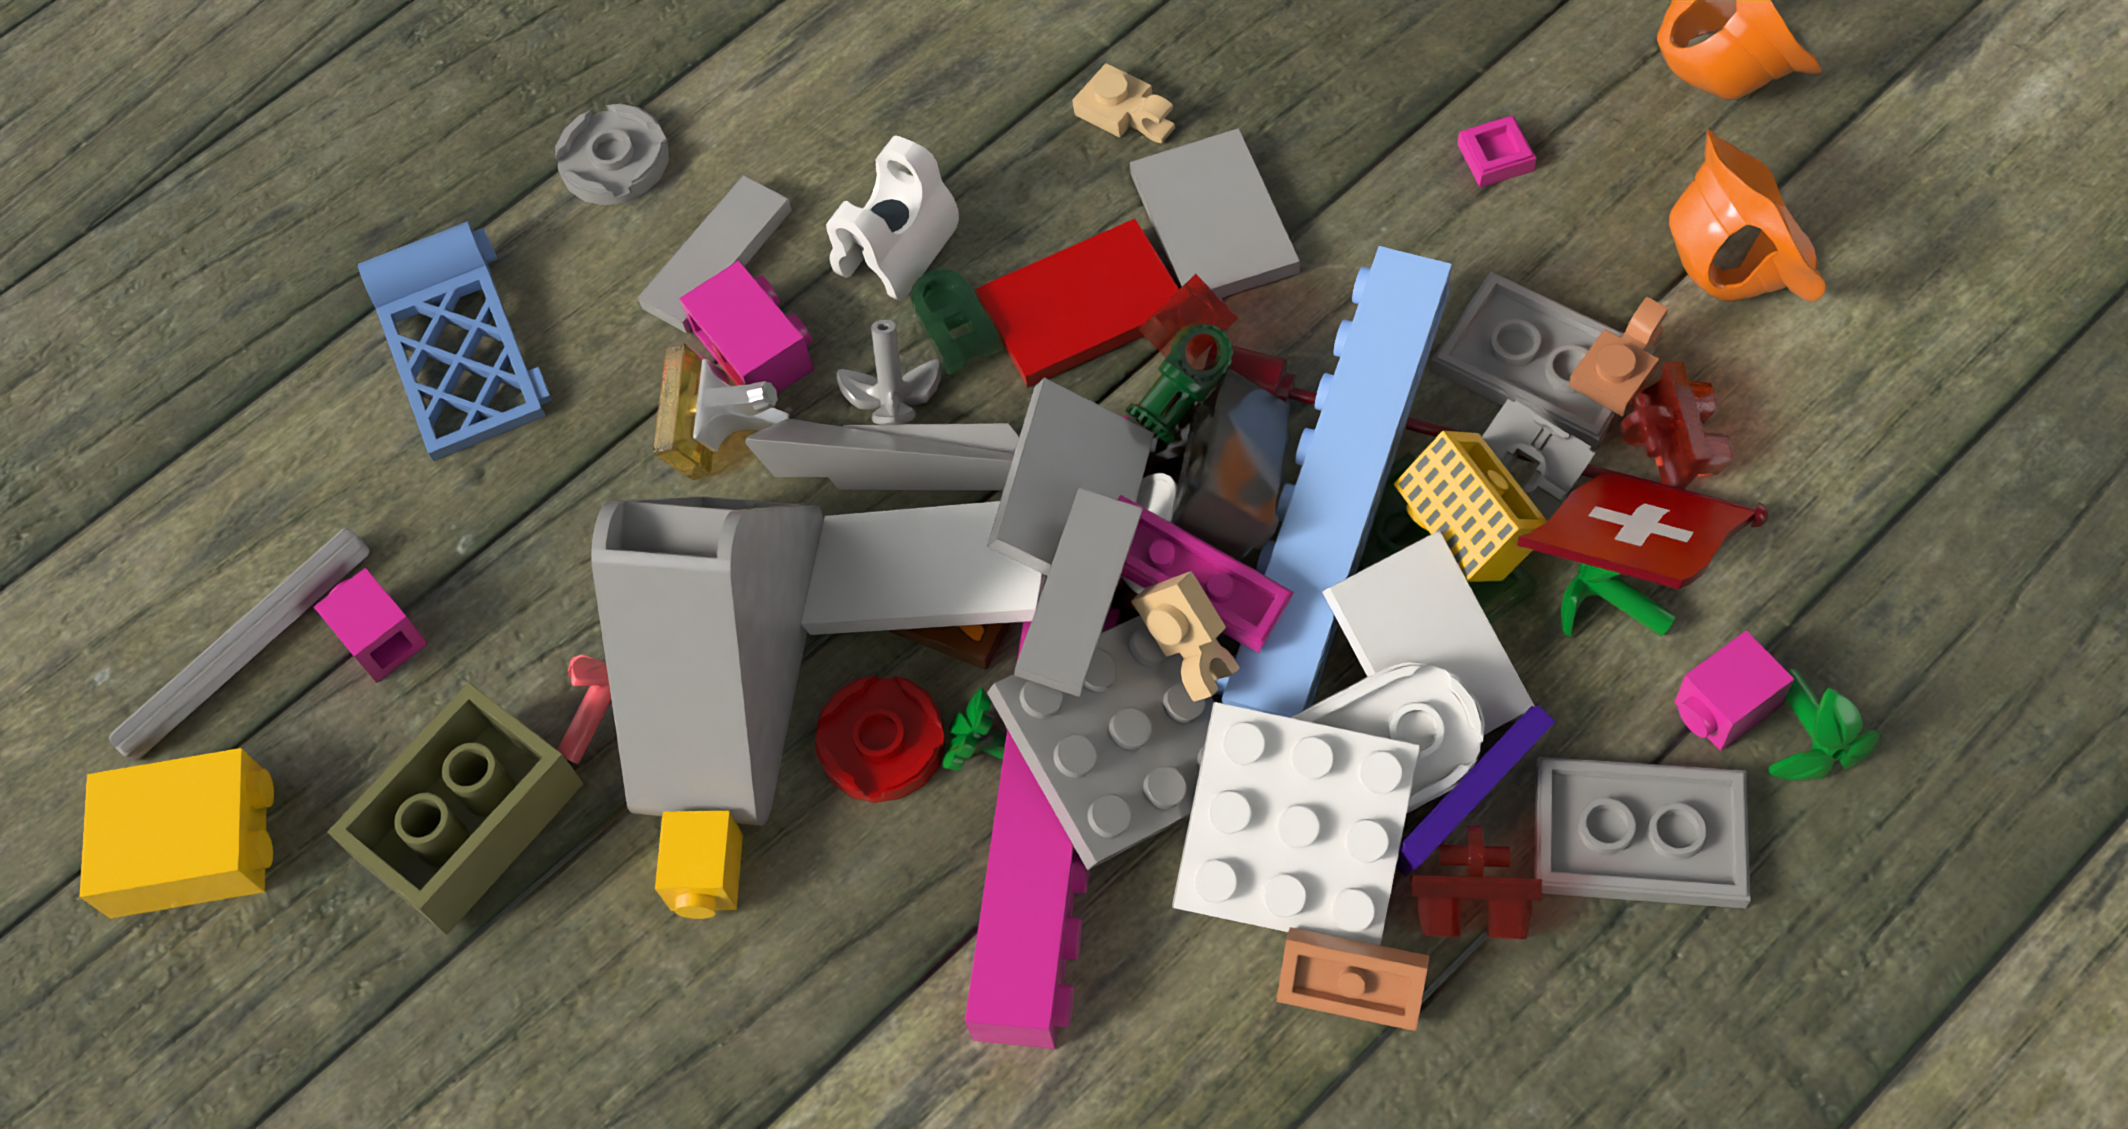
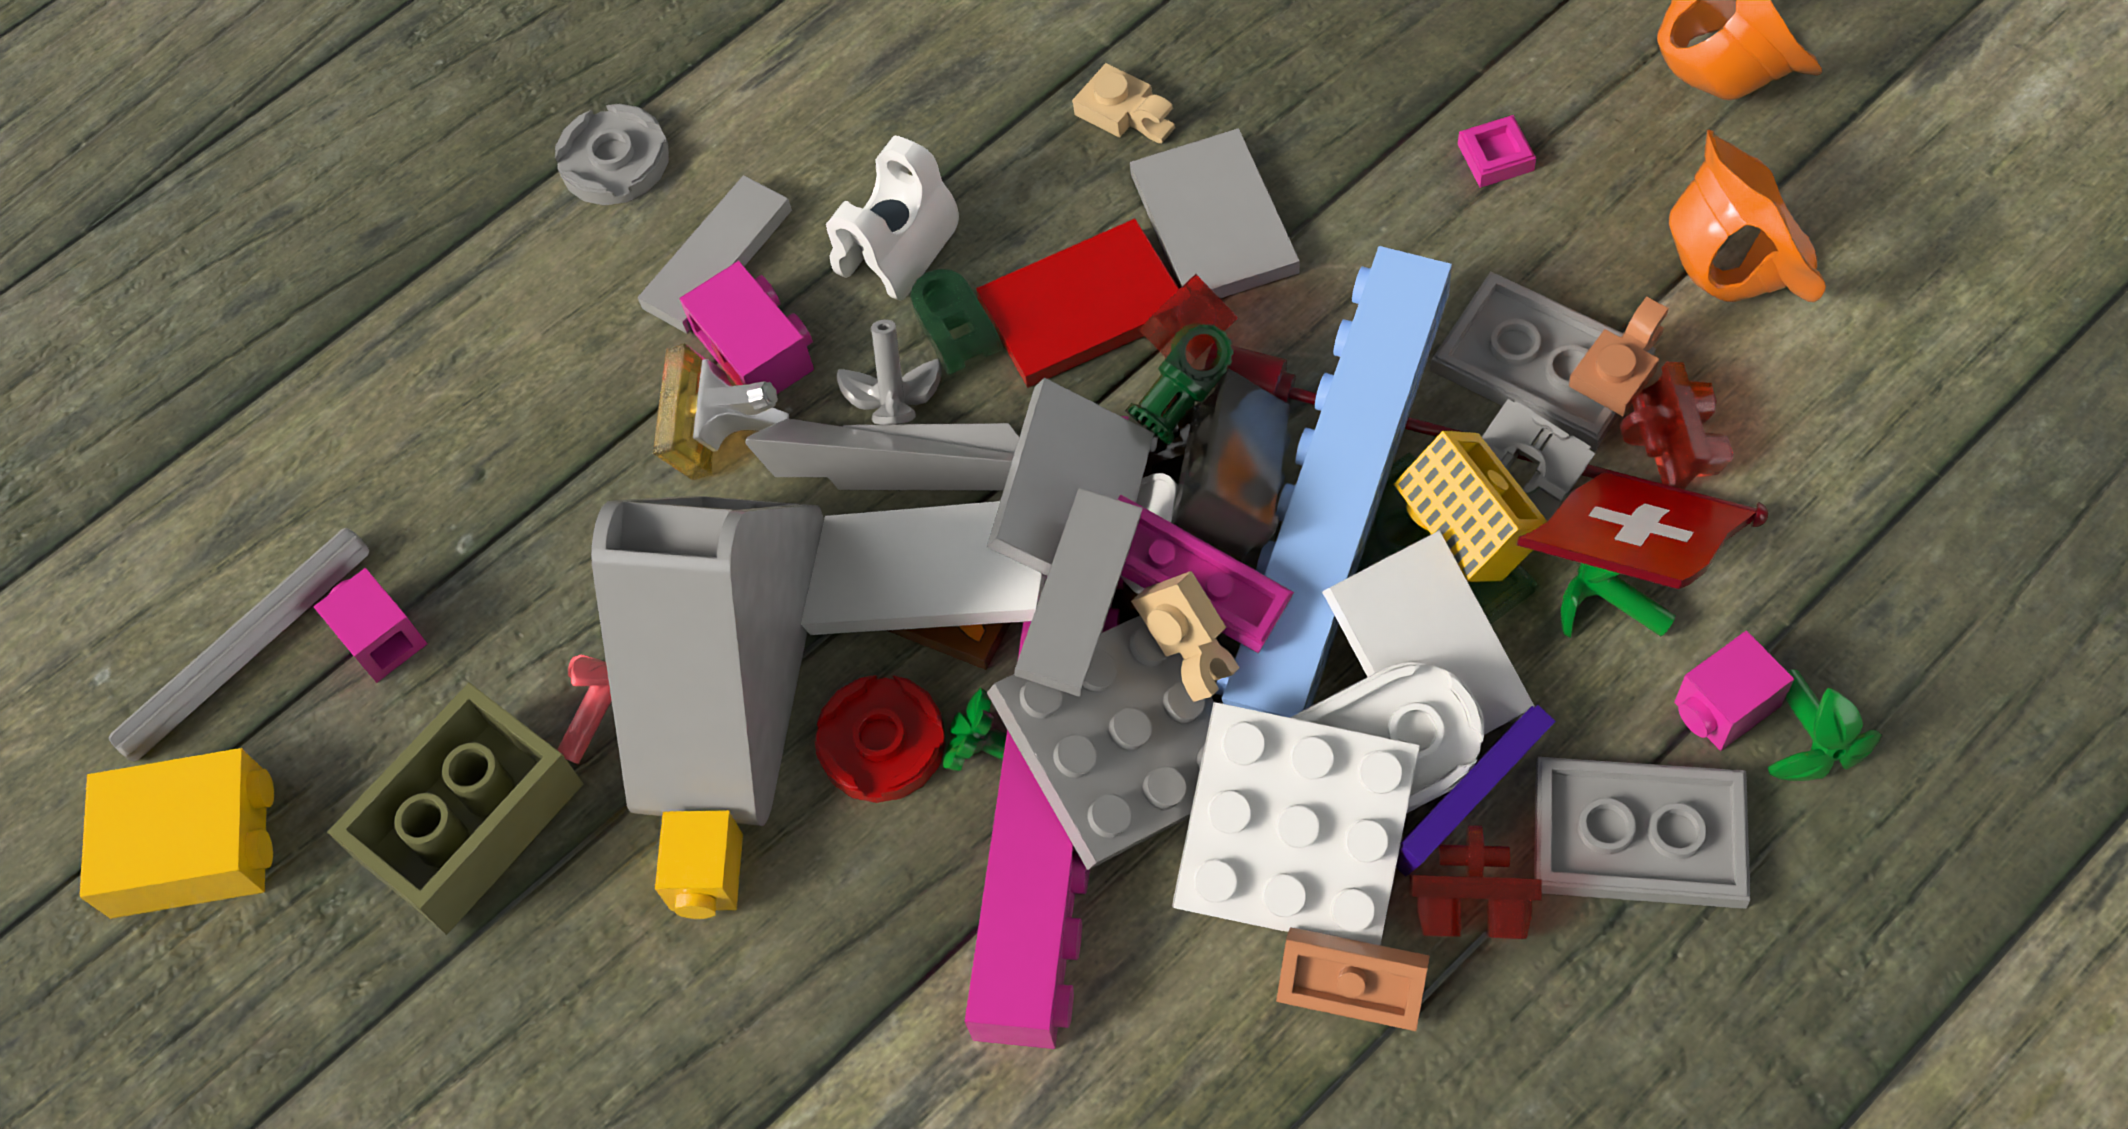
medium blue piece [358,221,553,461] -> none

